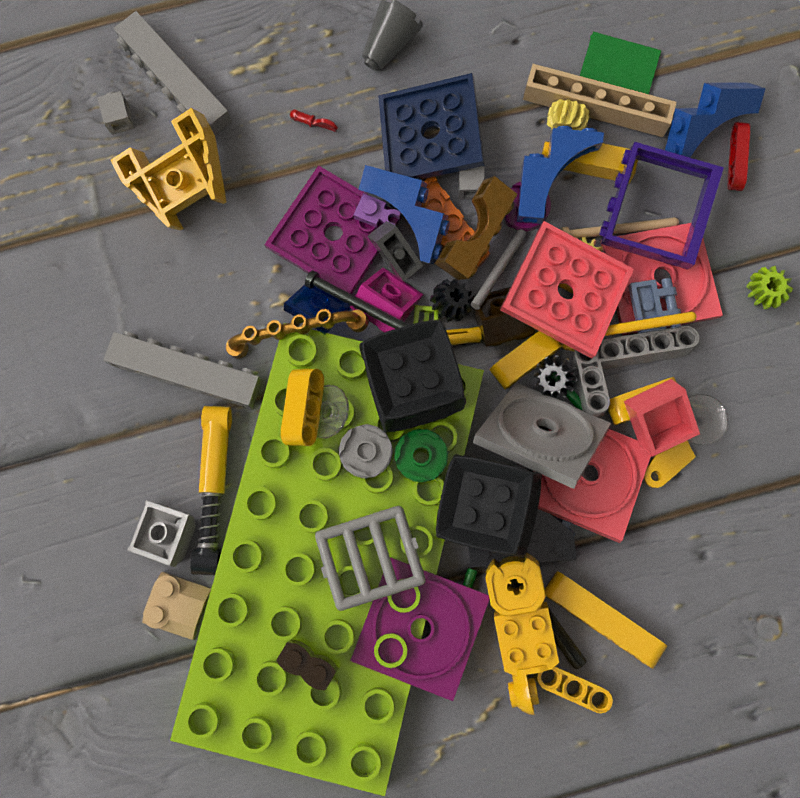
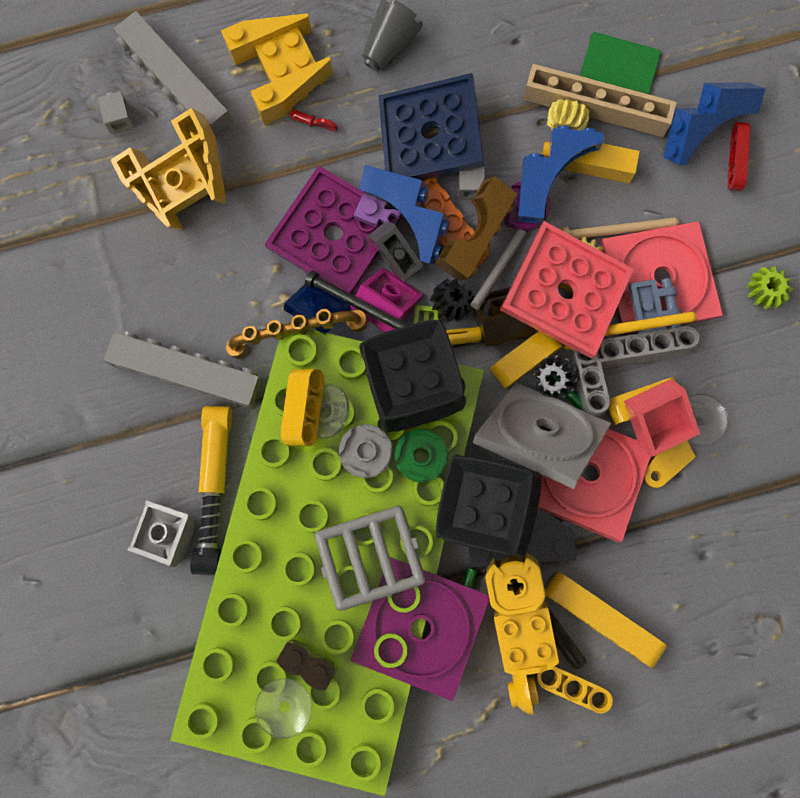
tan slope [142,572,211,640] -> none
dark purple window [599,142,724,269] -> none
none -> yellow wedge [221,13,333,125]
none -> clear dish [255,679,312,738]

